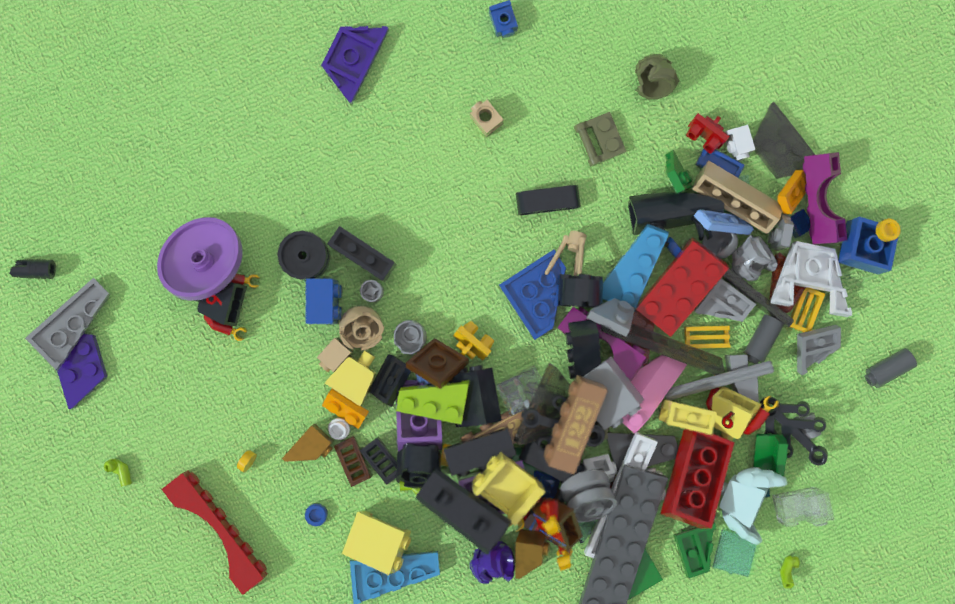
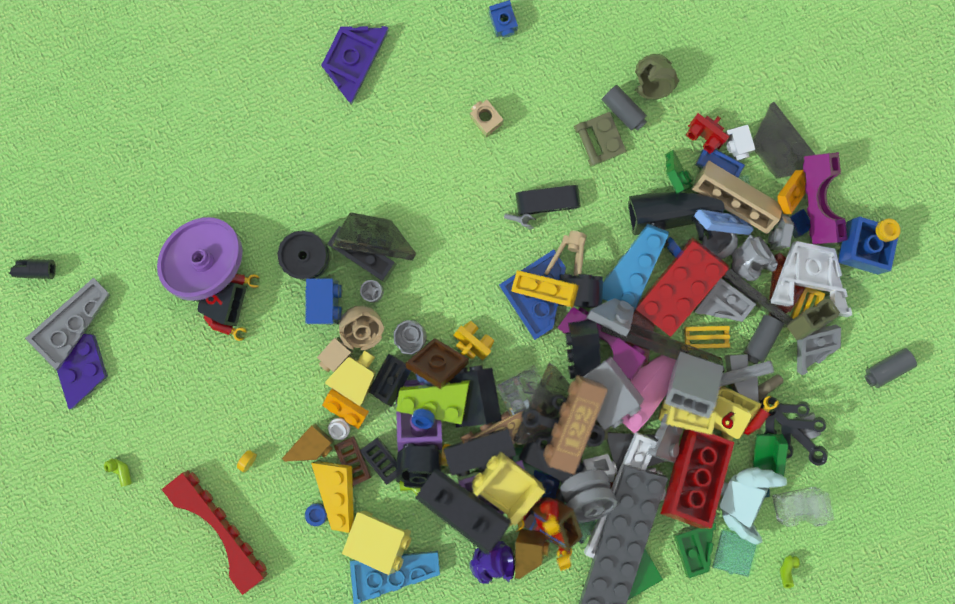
none -> yellow wing [311,461,354,533]
none -> clear smoke wing [332,212,416,261]
none -> blue tile [411,409,435,429]
none -> light grey hand [504,213,536,229]
none -> yellow tile [511,270,579,308]
none -> dark grey brick [601,85,647,131]
none -> light grey wing [648,414,683,463]
none -> light grey brick [665,352,724,419]
none -> dark tan arm [758,374,783,401]
none -> olive brick [787,299,840,340]

